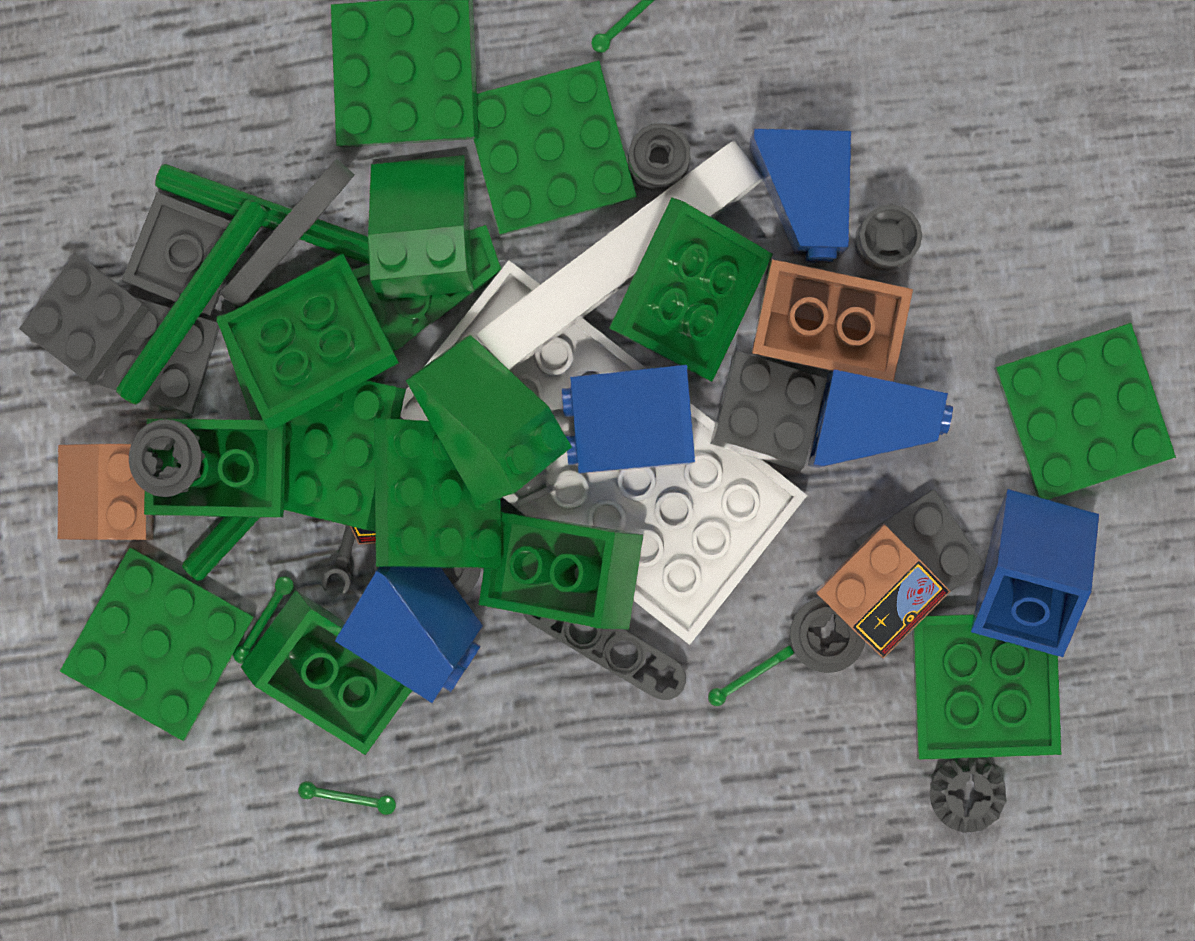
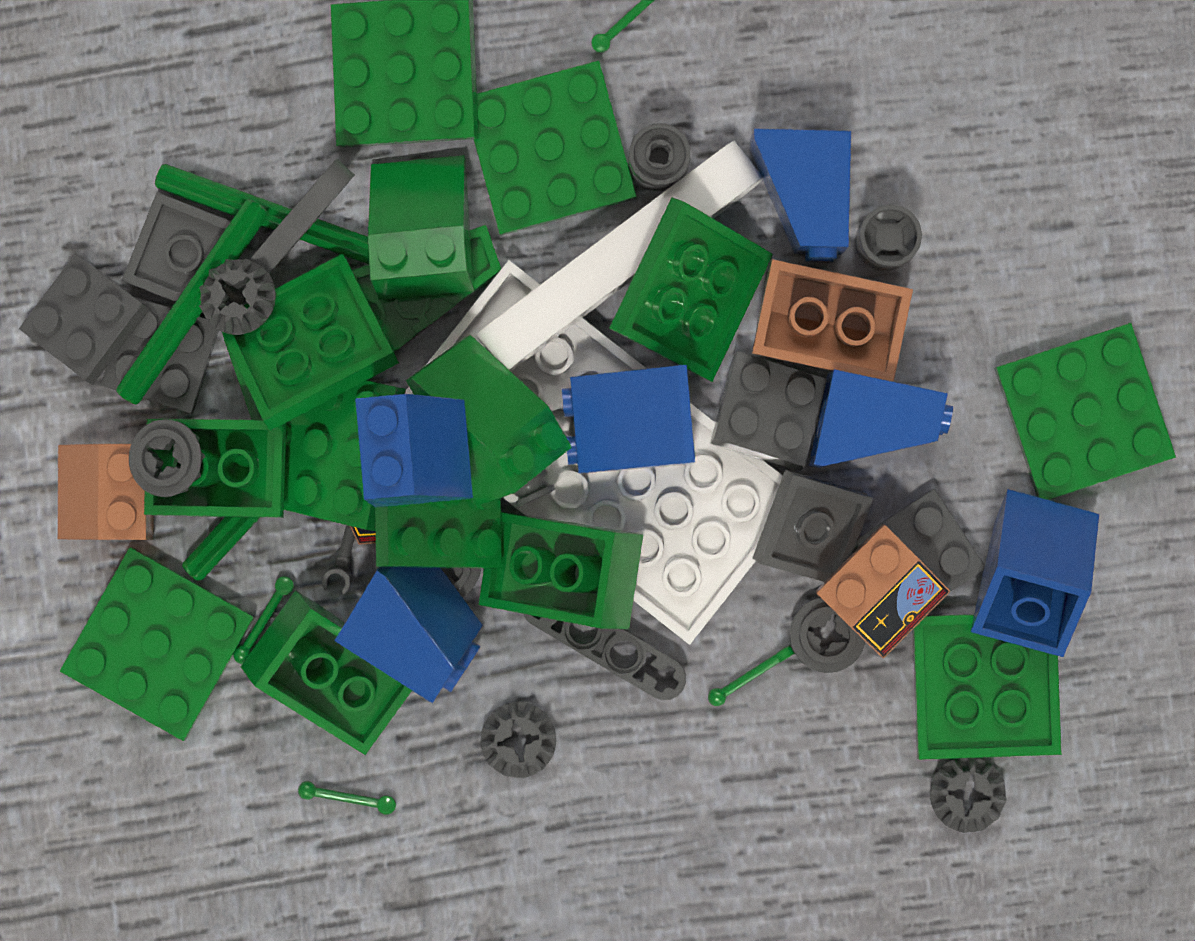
none -> dark grey gear [199,258,276,335]
none -> blue slope [355,394,473,507]
none -> dark grey gear [481,702,556,778]
none -> dark grey plate [752,469,873,582]

